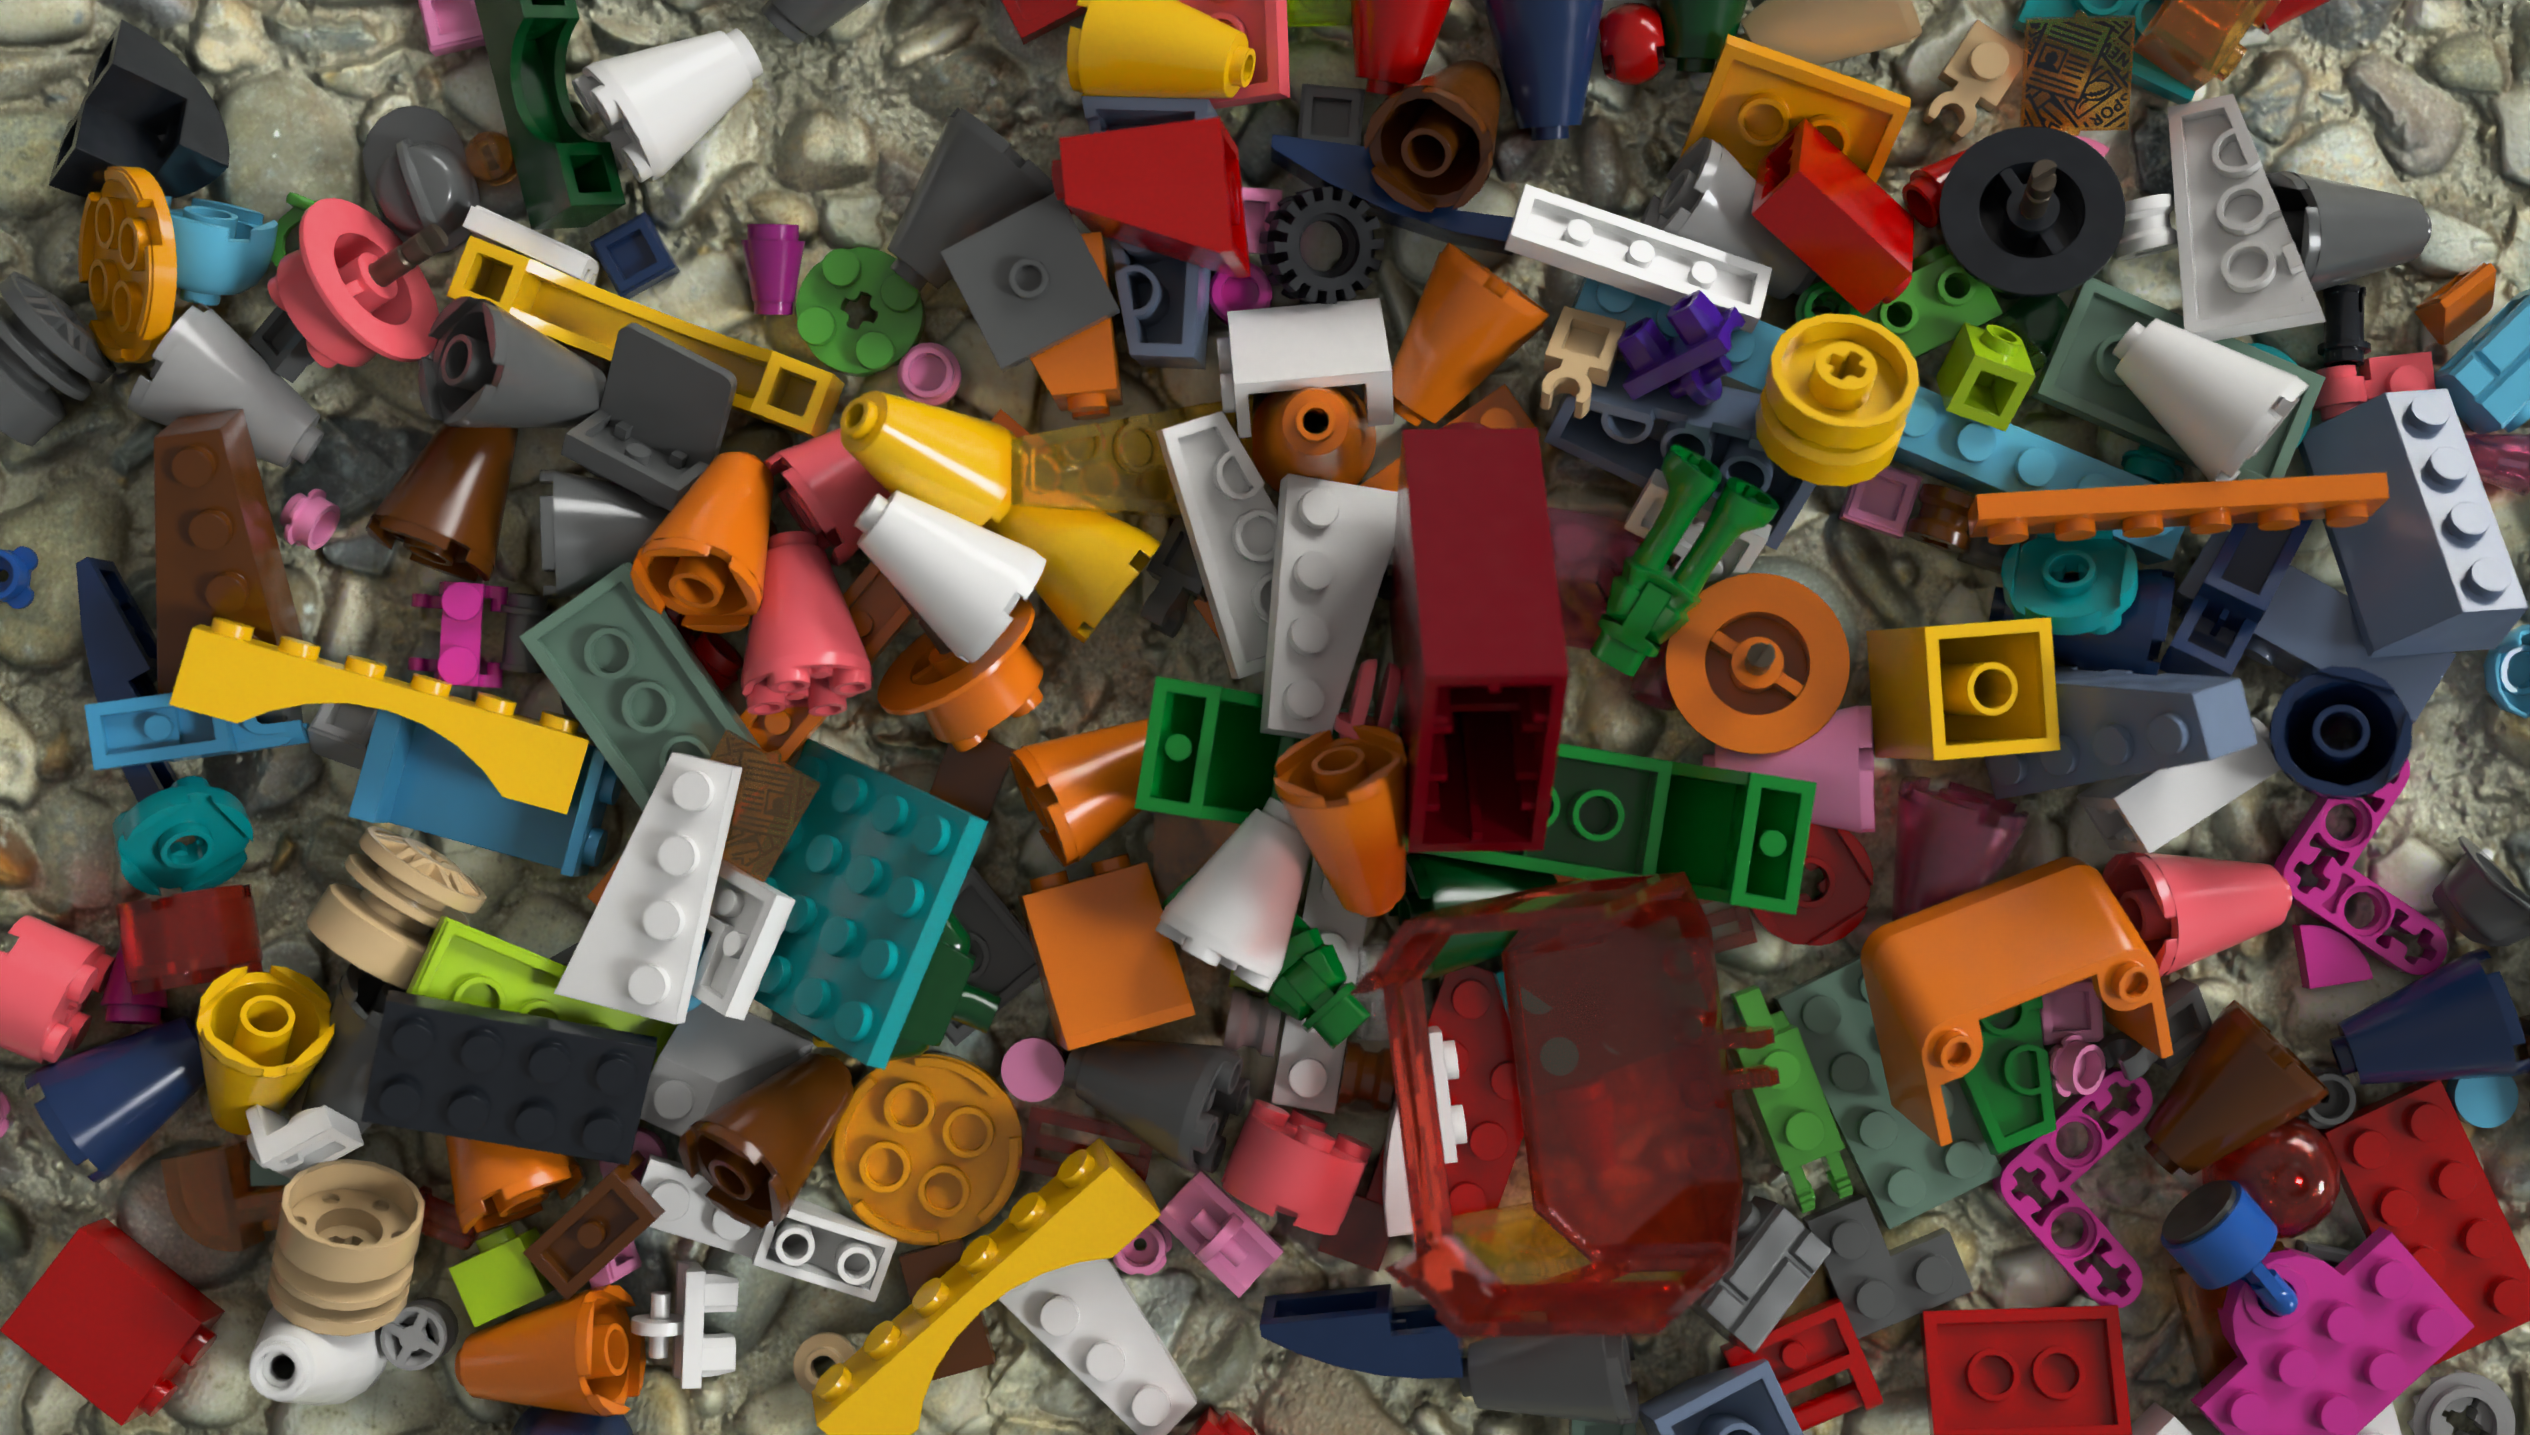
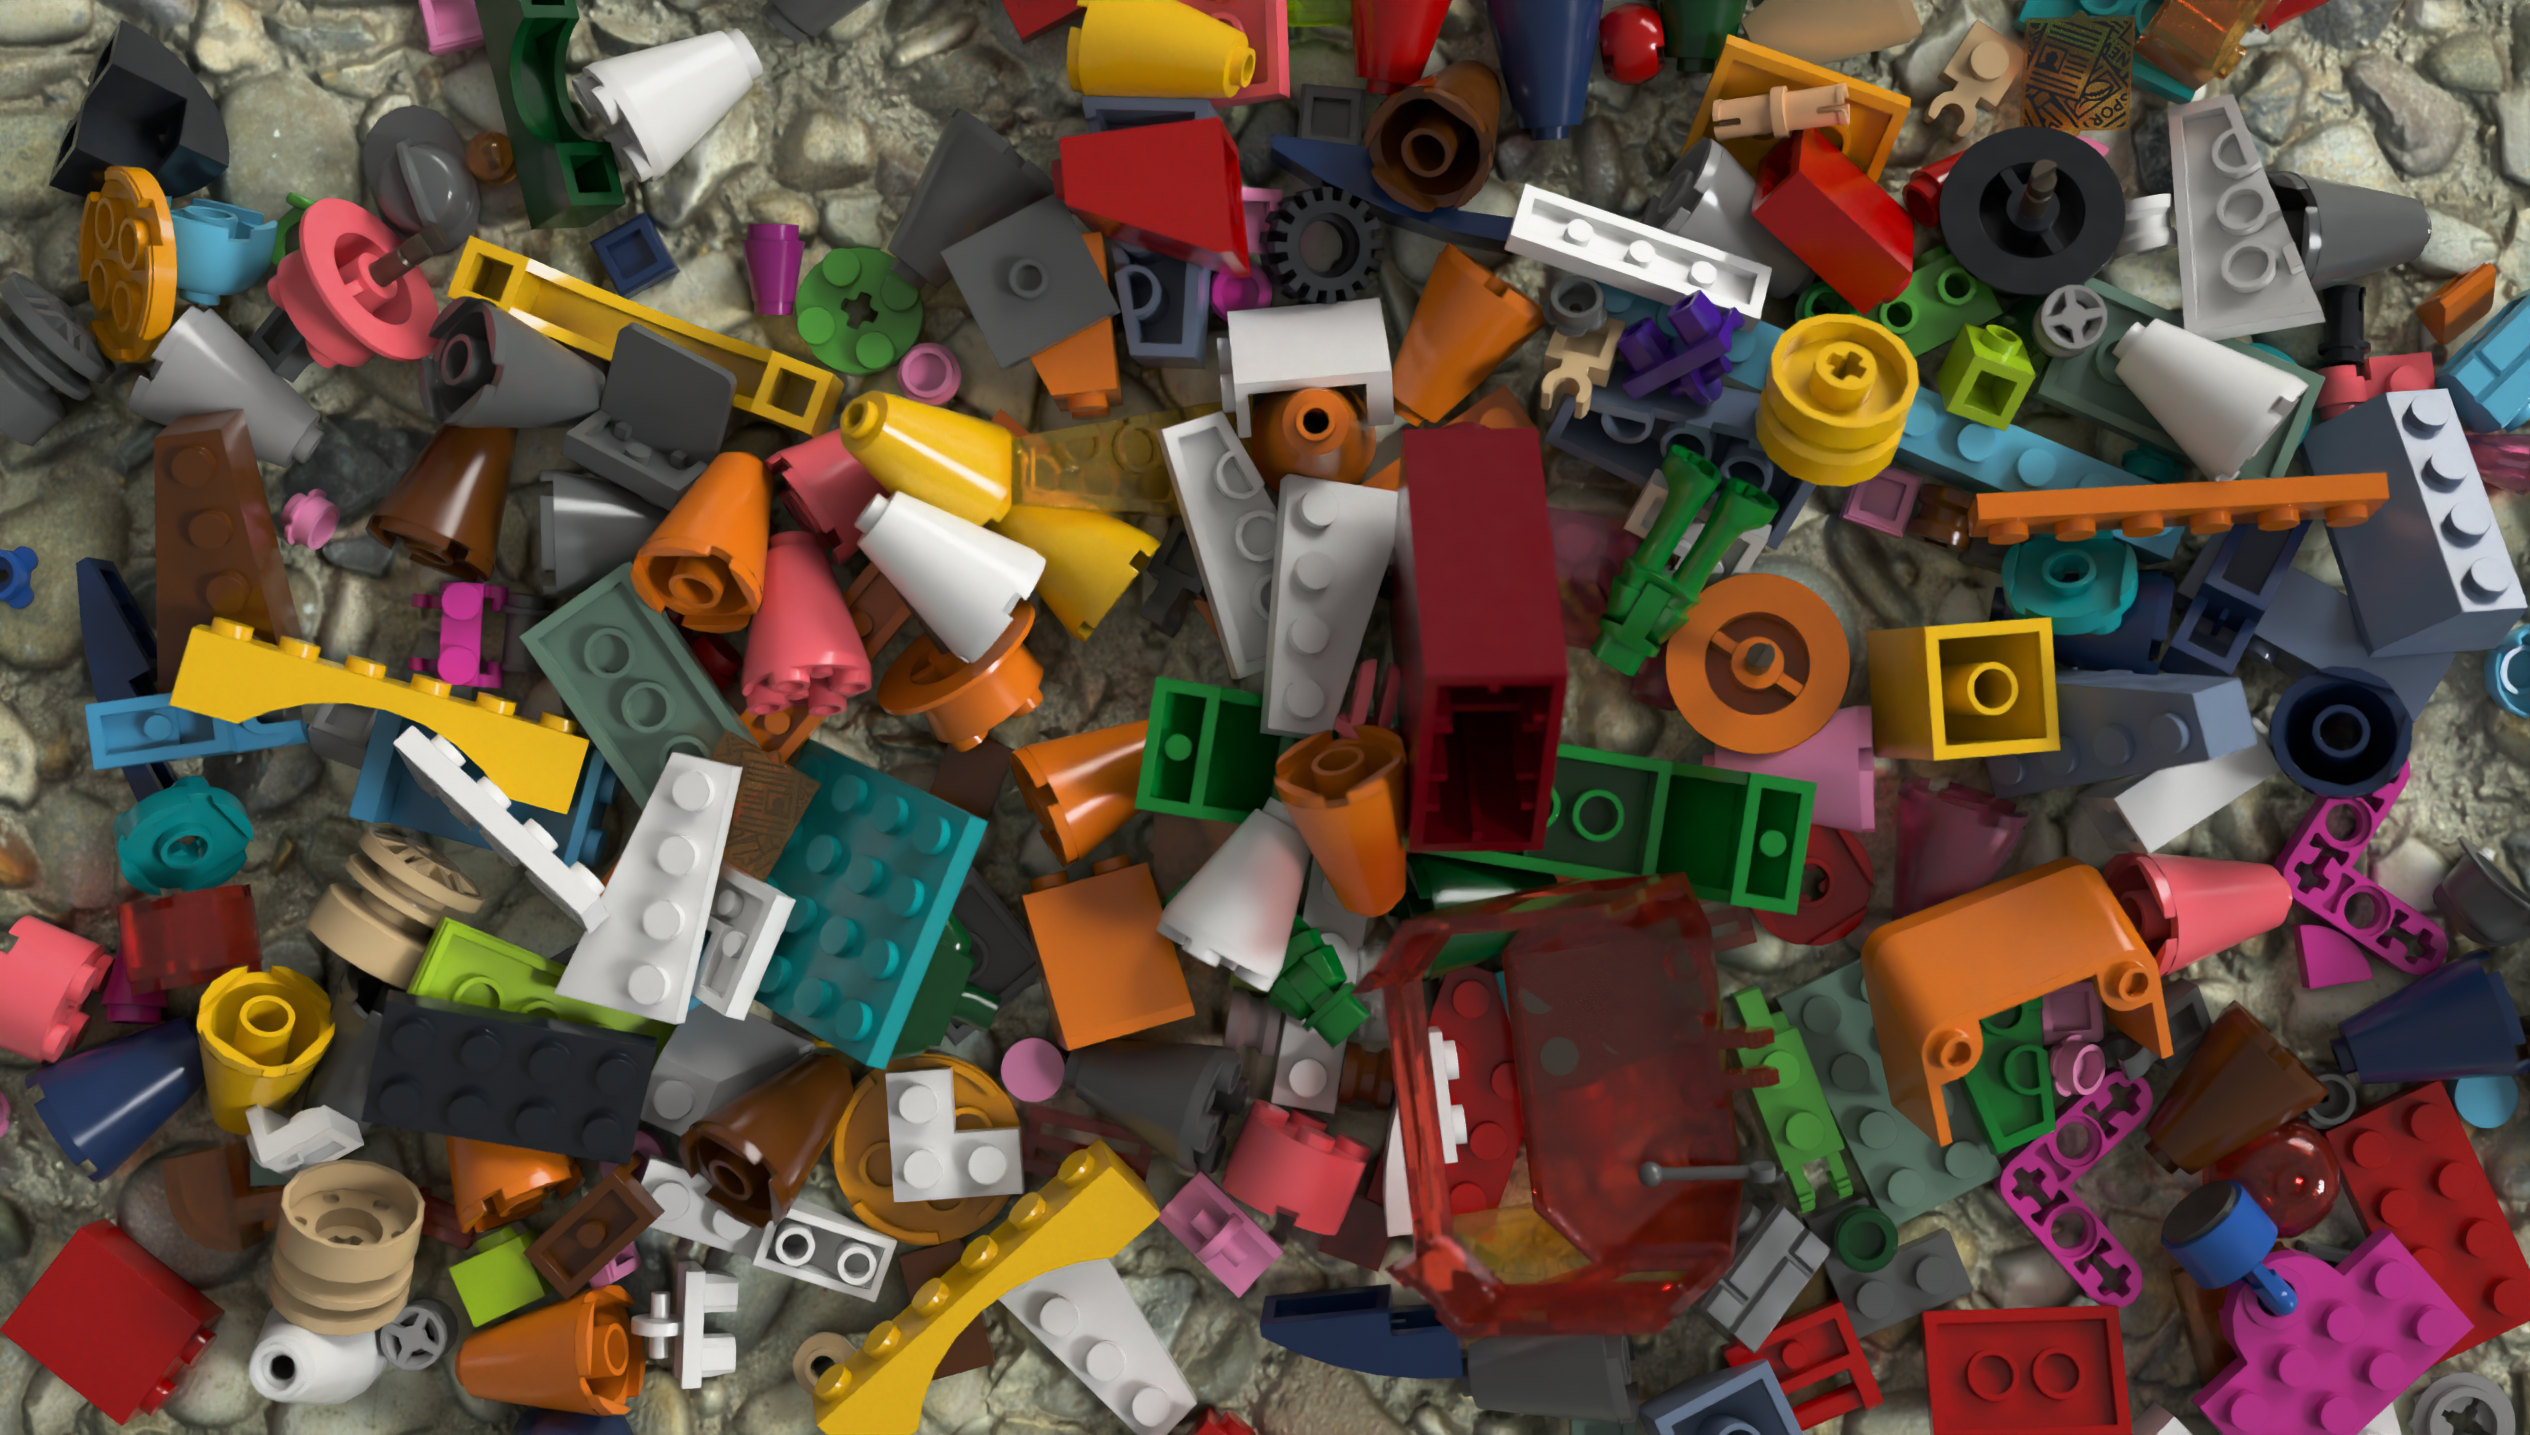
white tile [462,205,603,286] -> none
bright pink plate [1113,1220,1172,1275] -> none
none -> white wing [393,725,609,934]
none -> white plate [885,1067,1025,1202]
none -> dark grey plate [1543,276,1608,338]
none -> dark grey hinge [1637,1160,1776,1187]
none -> light nougat pin [1712,82,1850,142]
none -> dark green tile [1829,1205,1898,1273]
none -> light grey wheel [2031,285,2107,359]

